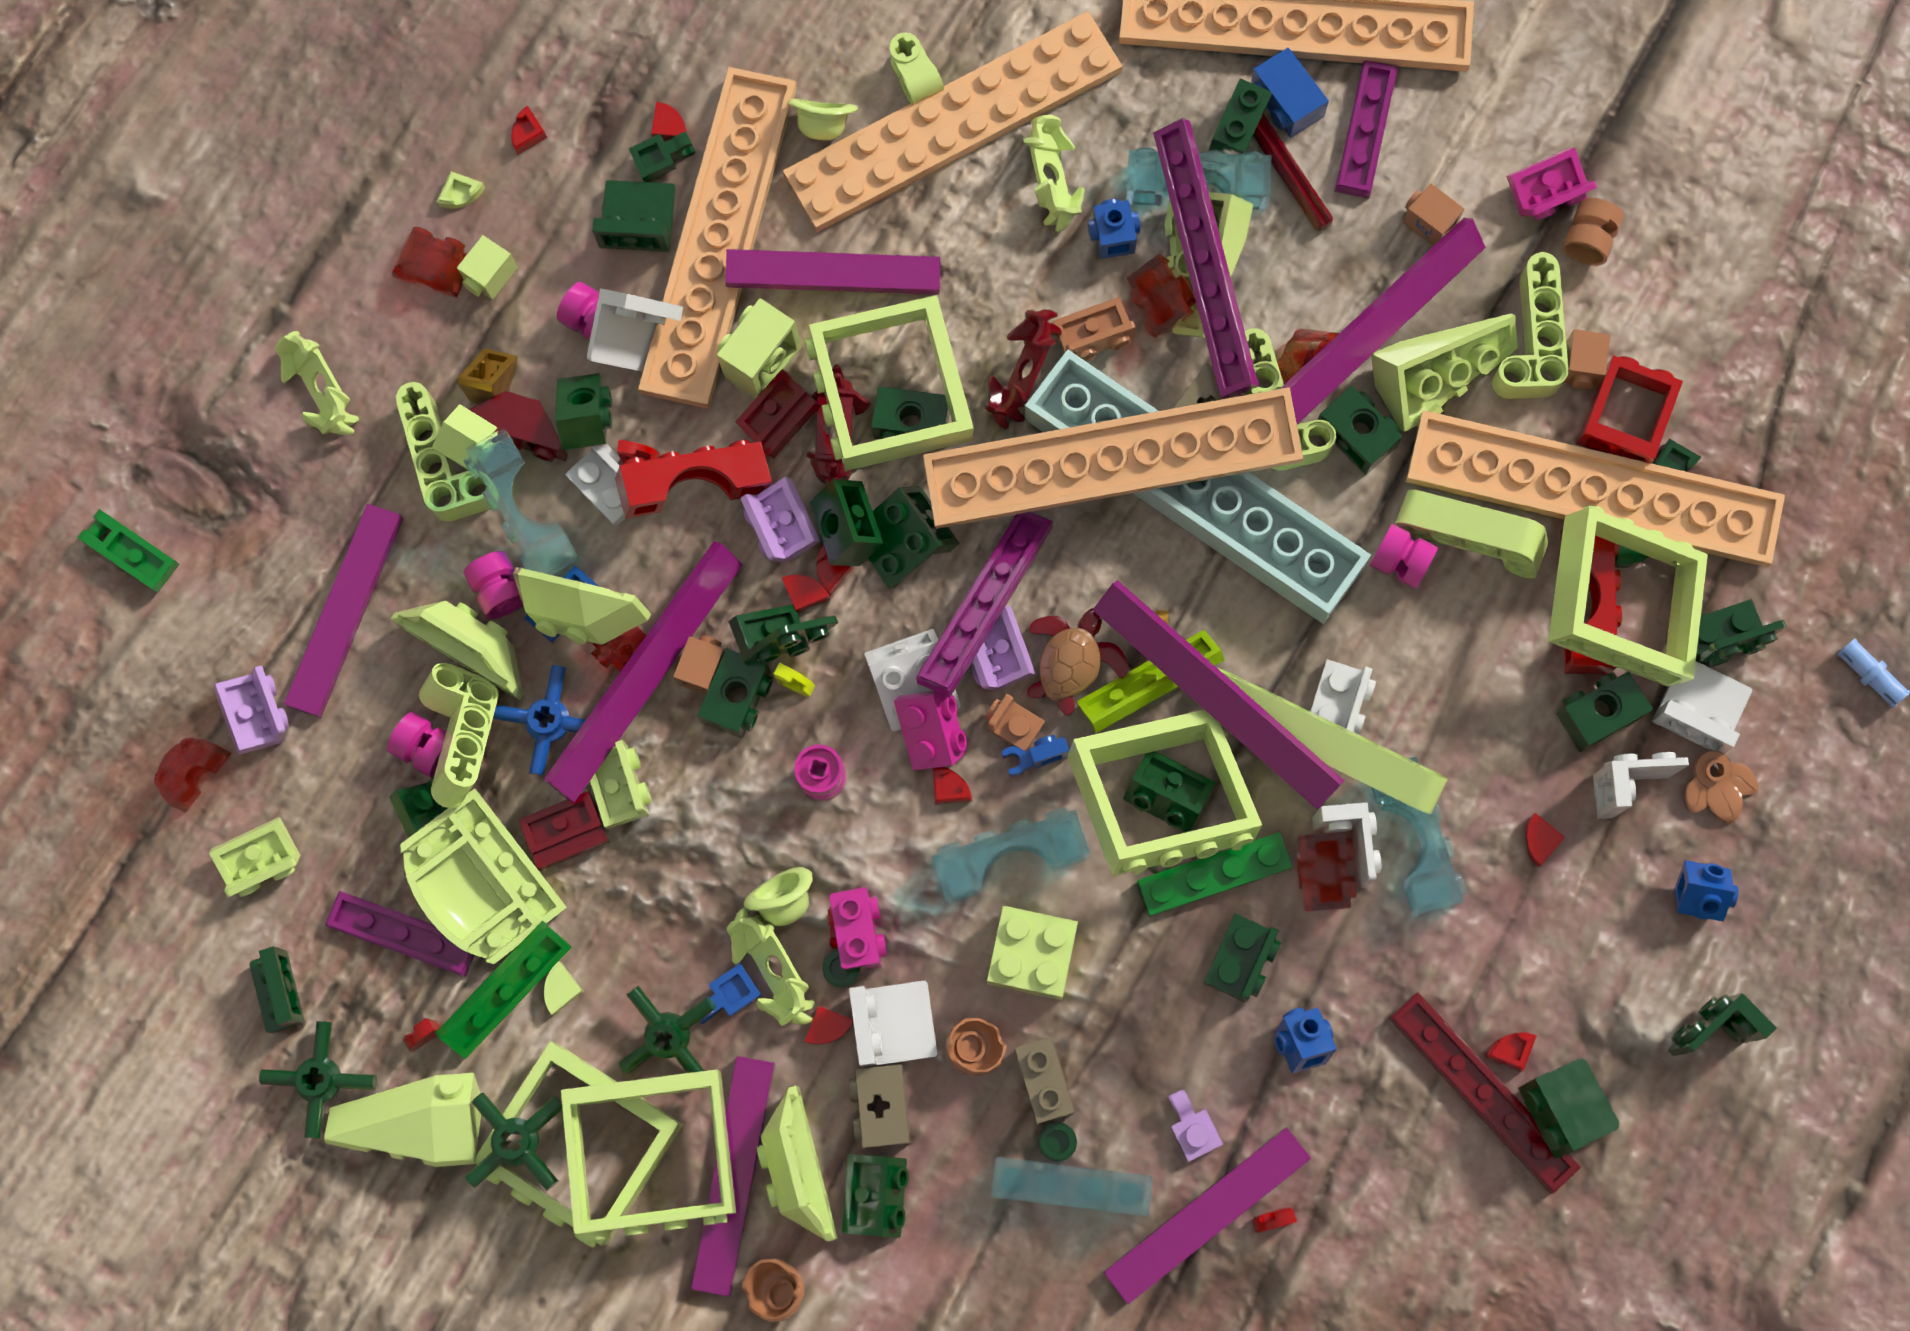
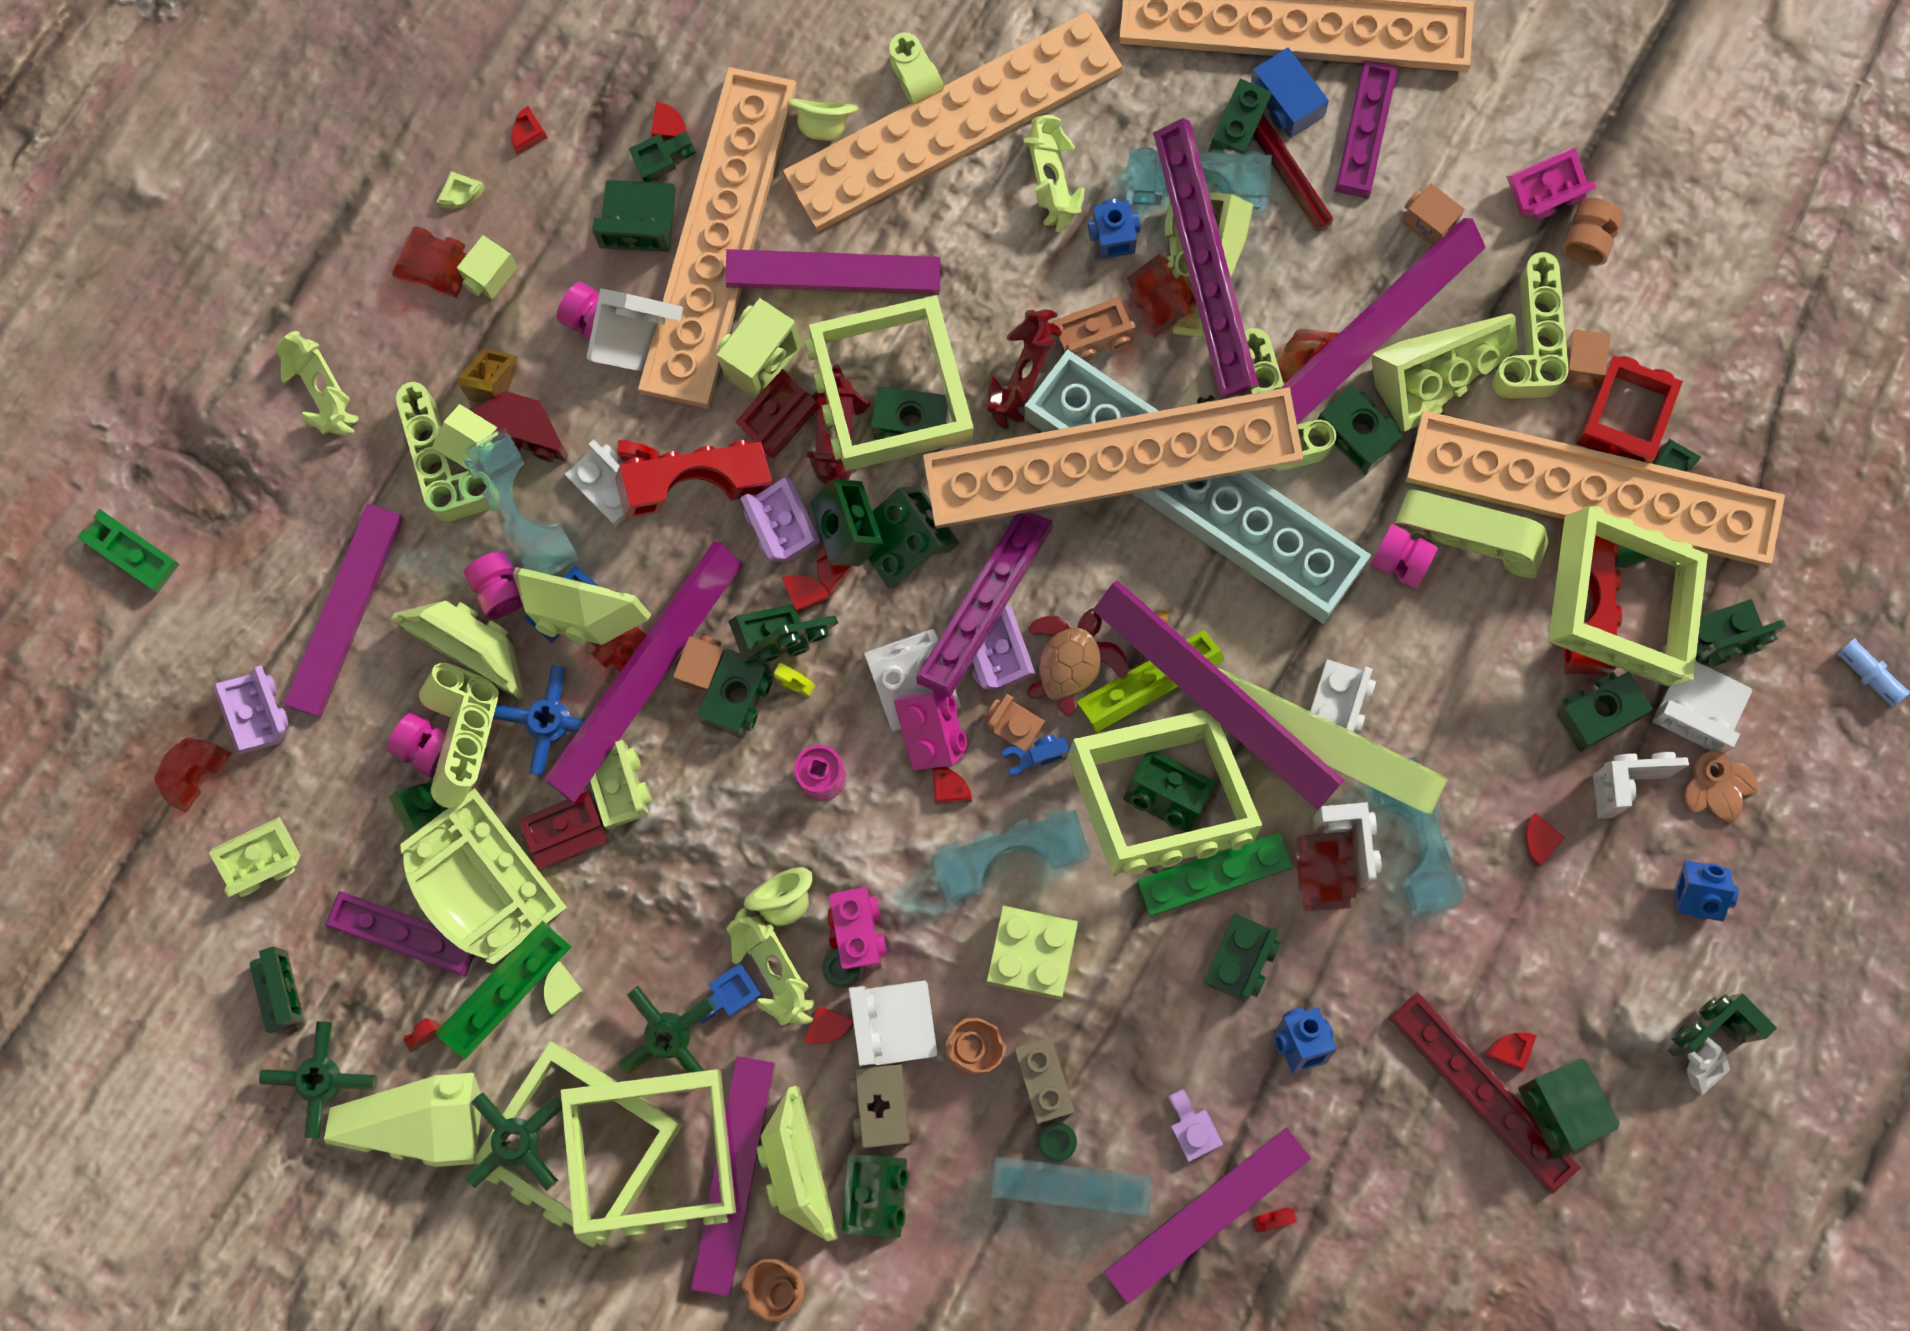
dark green brick [555,373,613,450] -> none
none -> white plate [1687,1038,1730,1095]

